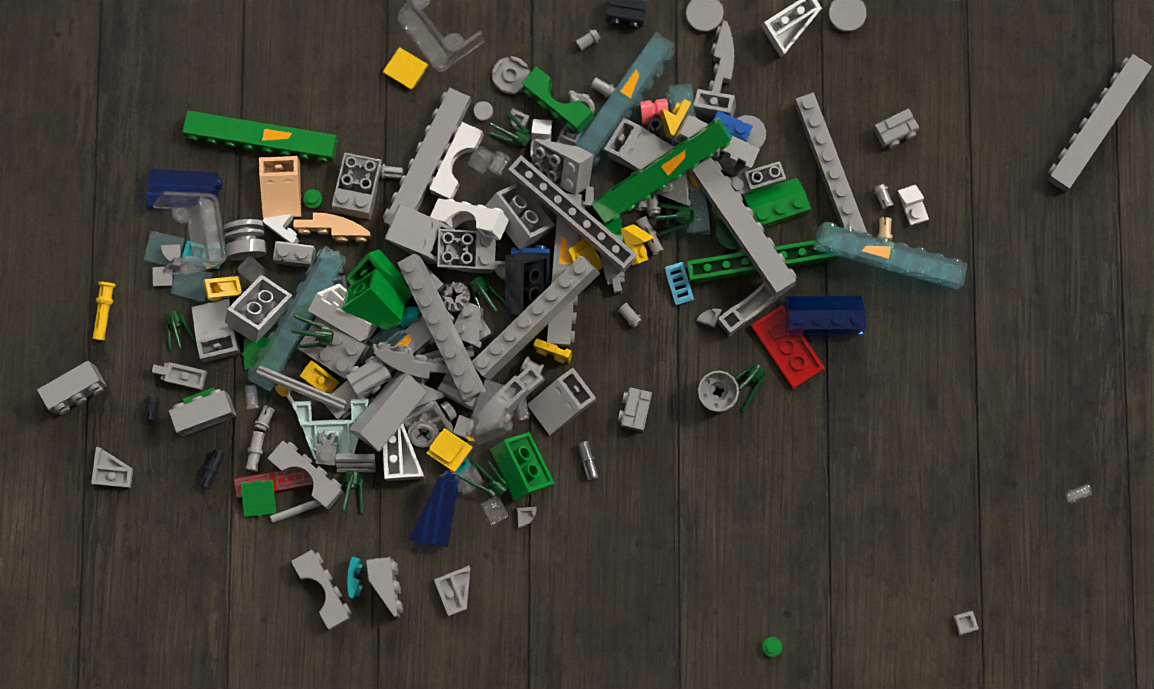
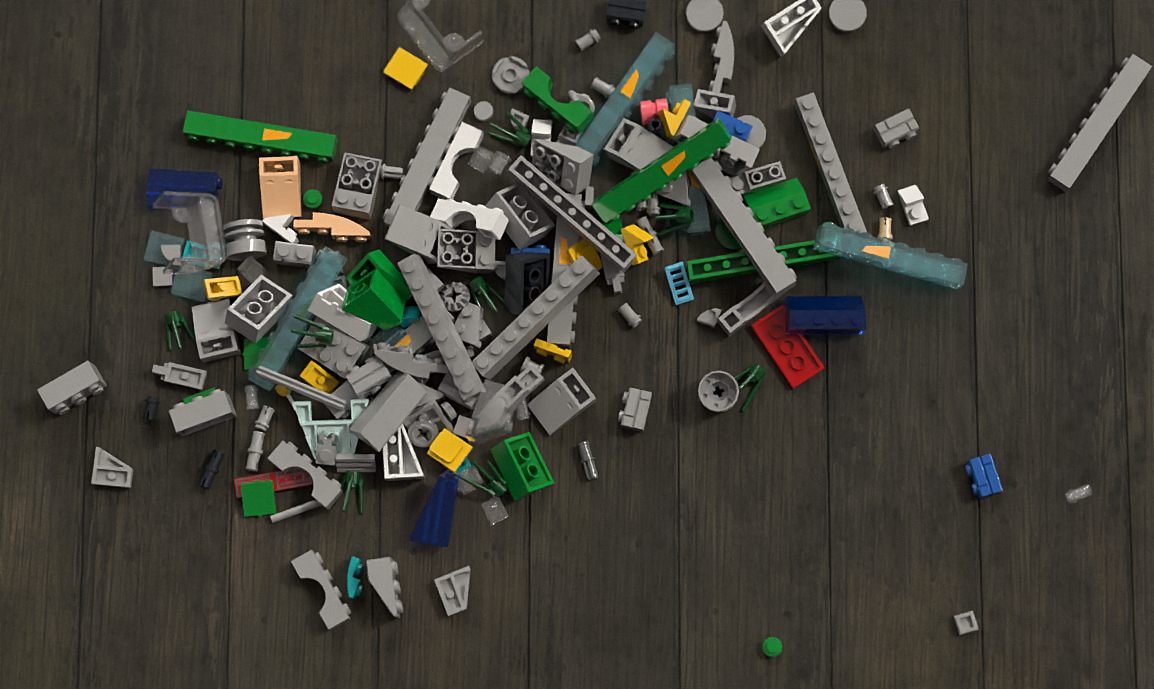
yellow pin [92,282,116,341] -> none
light grey tile [517,507,537,528] -> none
none -> blue brick [965,453,1003,499]

